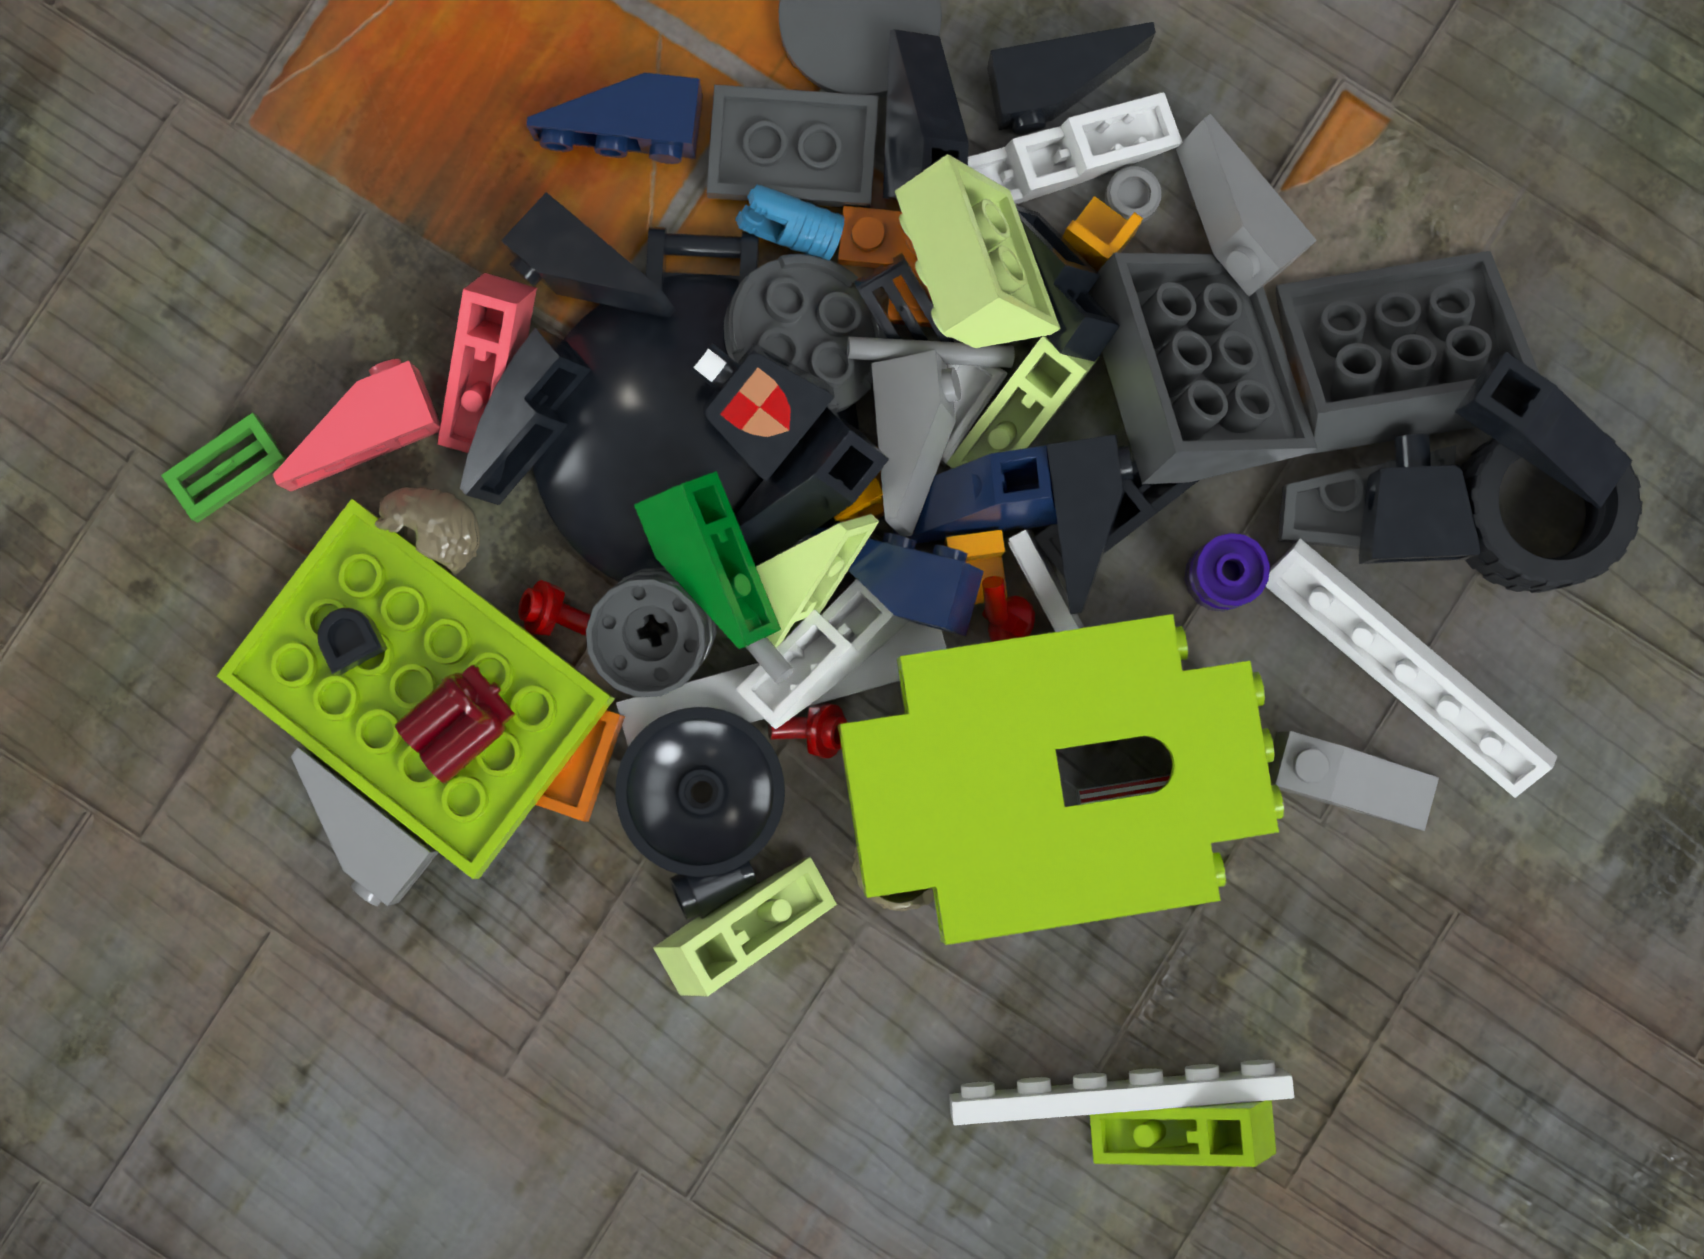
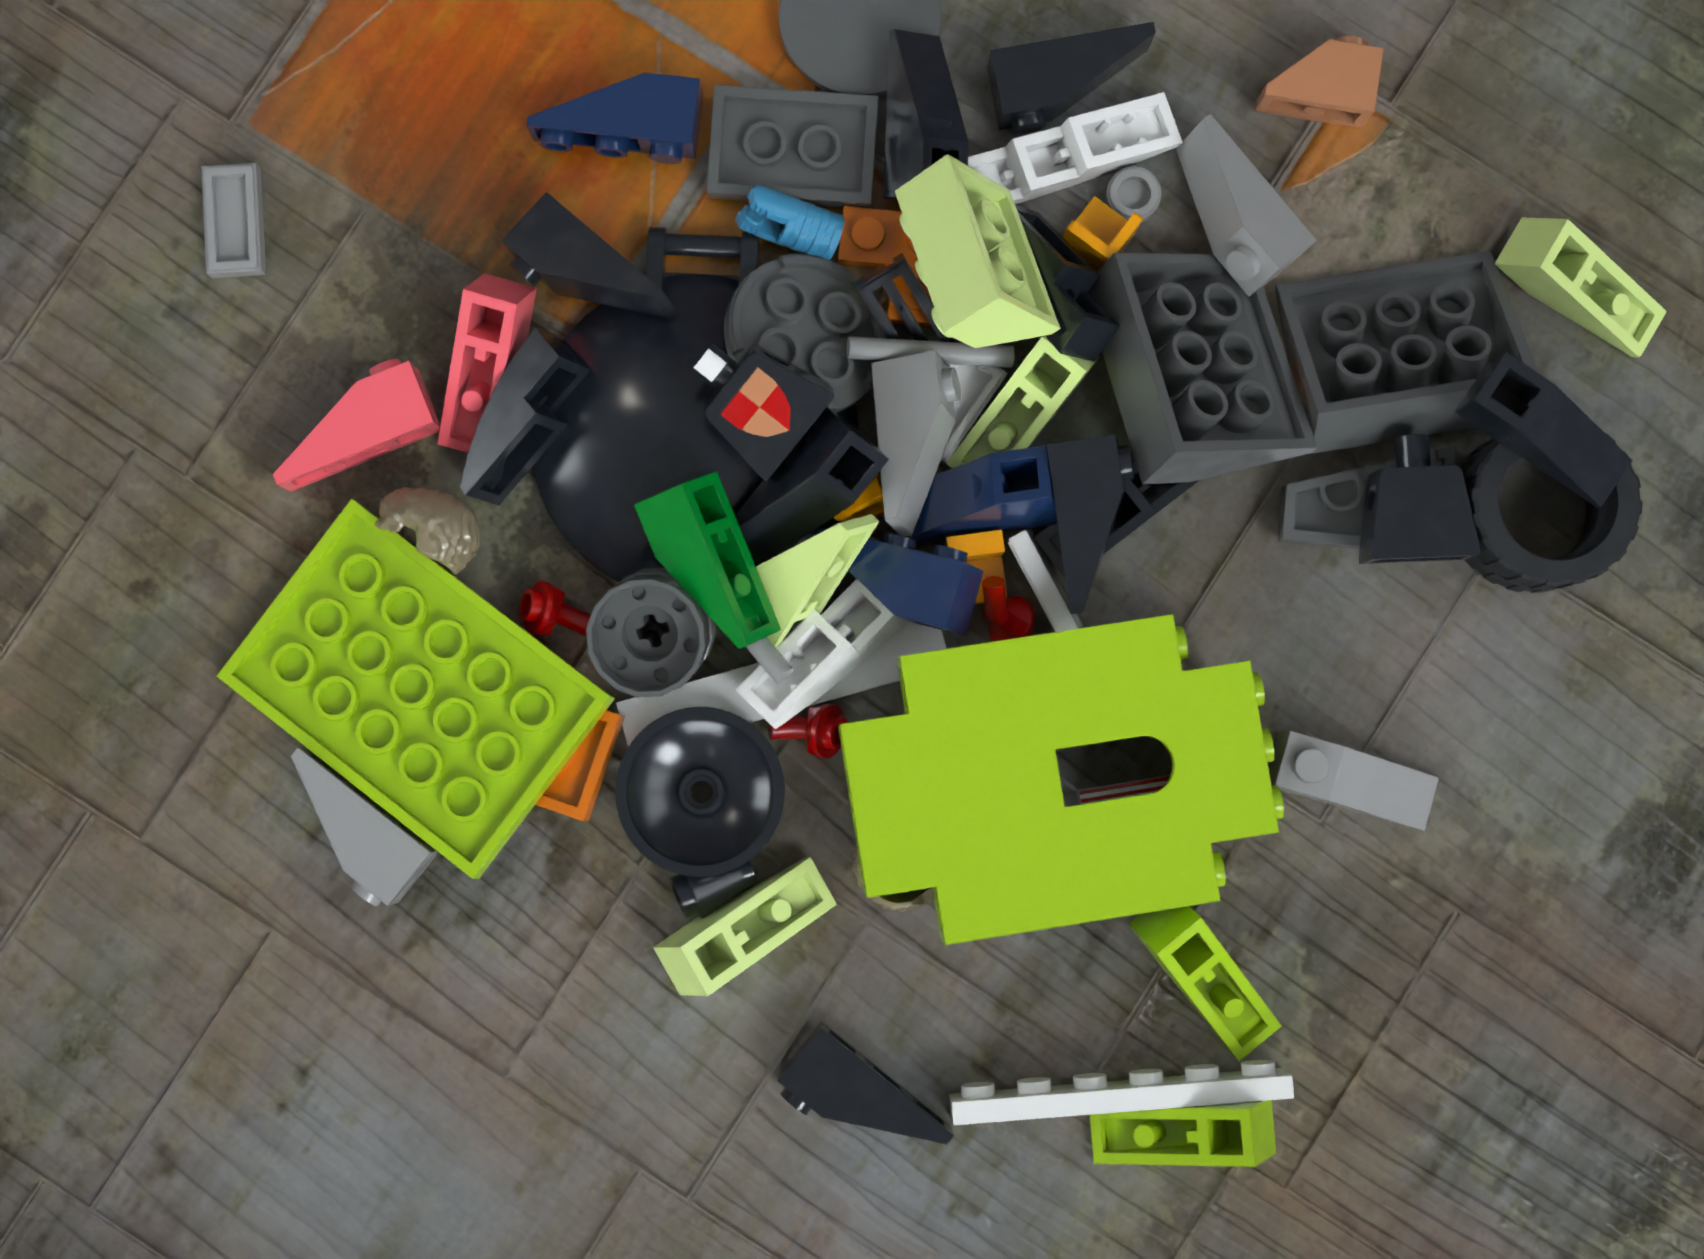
bright green tile [161,413,287,523] -> none
black tile [317,608,388,676] -> none
dark red piece [394,665,515,784] -> none
dark purple wheel [1184,533,1270,612] -> none
white plate [1266,538,1557,798] -> none
none -> light grey tile [201,163,266,278]
none -> black slope [778,1021,954,1145]
none -> lime slope [1128,906,1282,1062]
none -> nougat slope [1255,36,1384,128]
none -> yellowish green slope [1495,217,1667,358]

